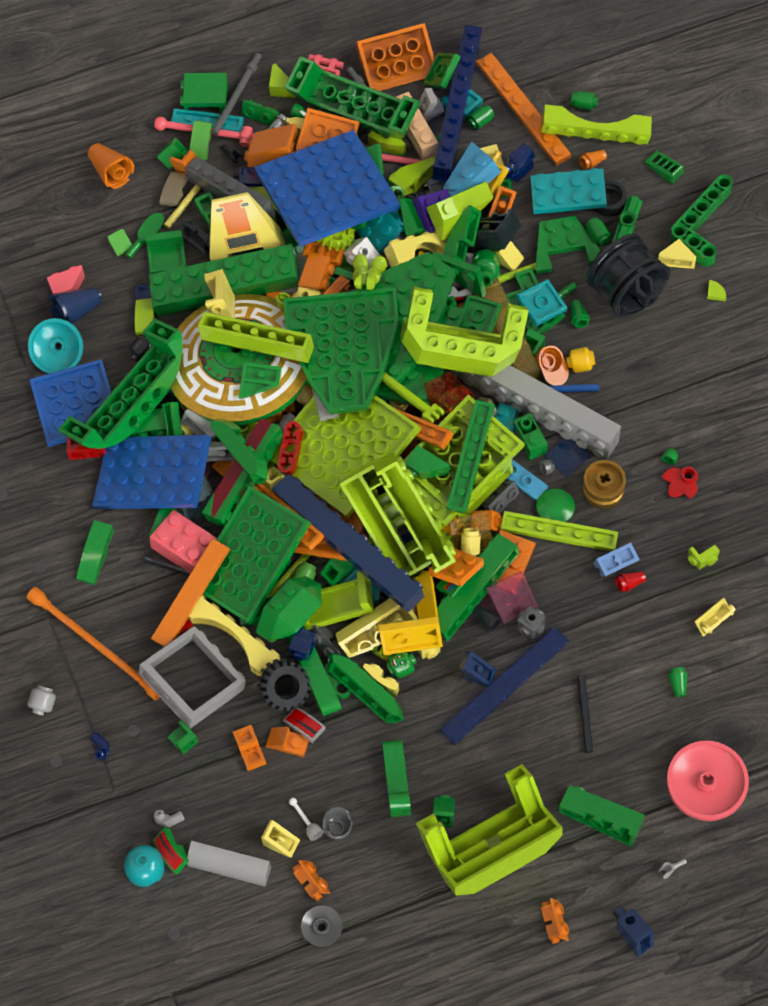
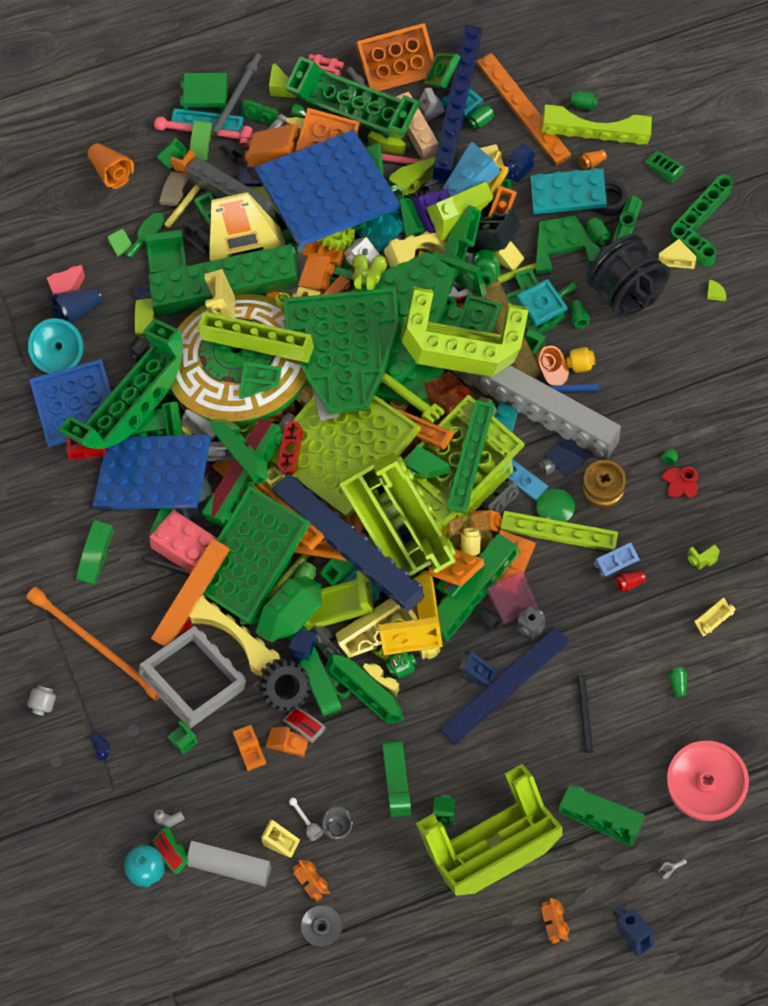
green slope [513,413,548,461] -> none

